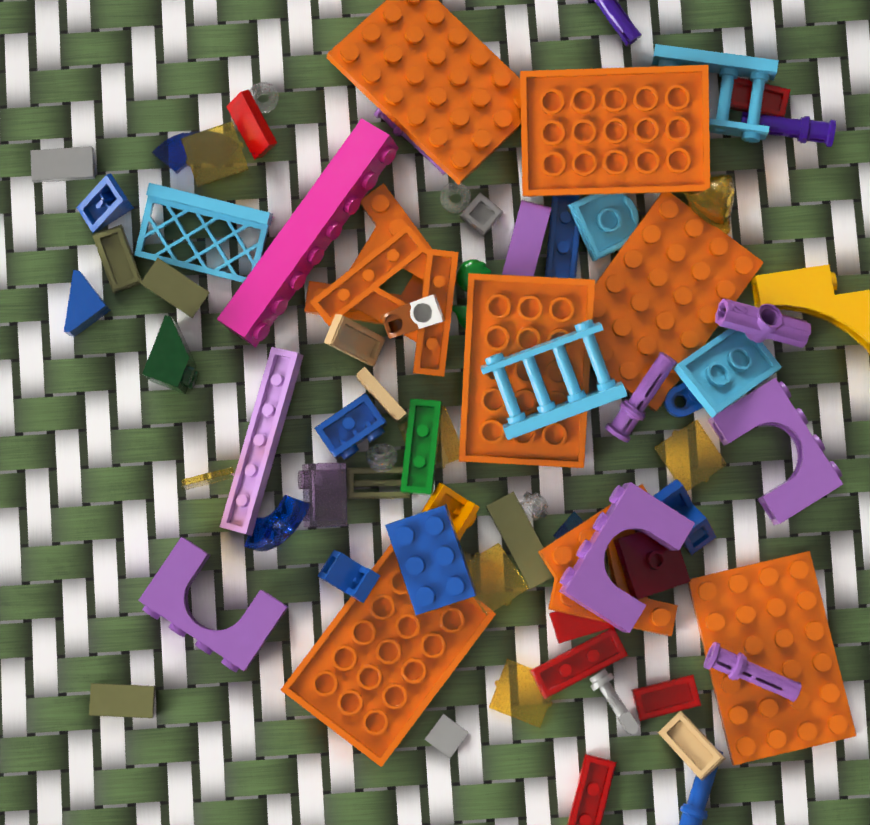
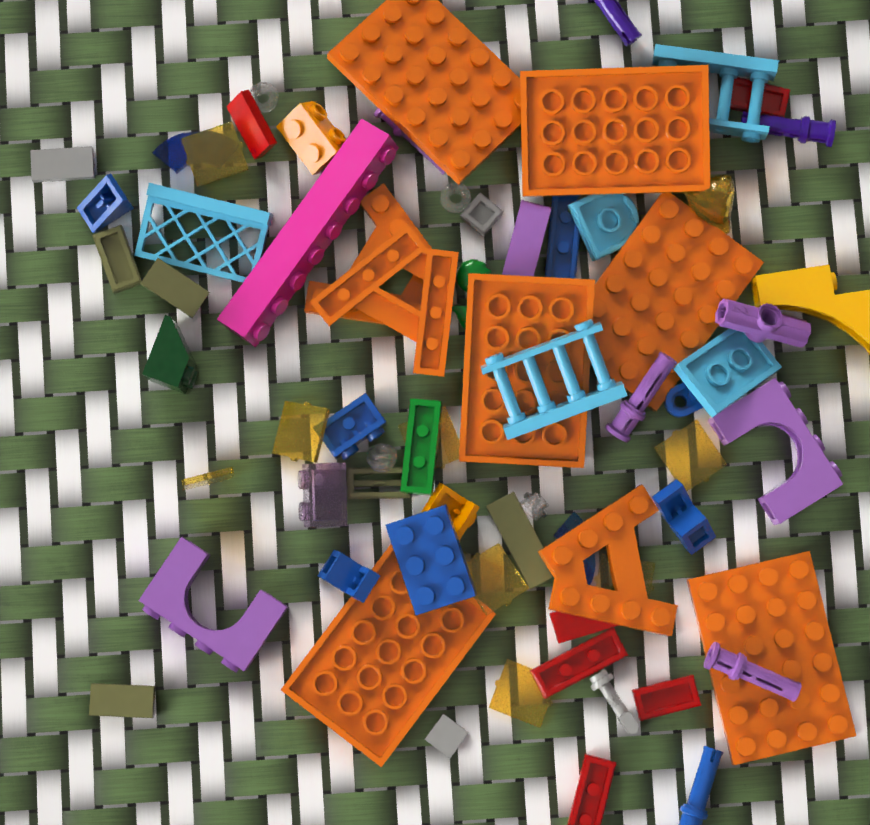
blue slope [64,270,111,337] -> none
lavender plate [220,347,303,536] -> none
clear blue tile [244,495,311,552] -> none
tan tile [324,314,386,367] -> none
tan tile [356,367,407,423] -> none
leg [380,294,445,339] -> none
medium lavender arch [559,482,695,633] -> none
dark red plate [613,532,691,600] -> none
tan tile [658,711,726,780] -> none
none -> clear yellow piece [272,401,330,463]
none -> bracket [276,101,346,175]

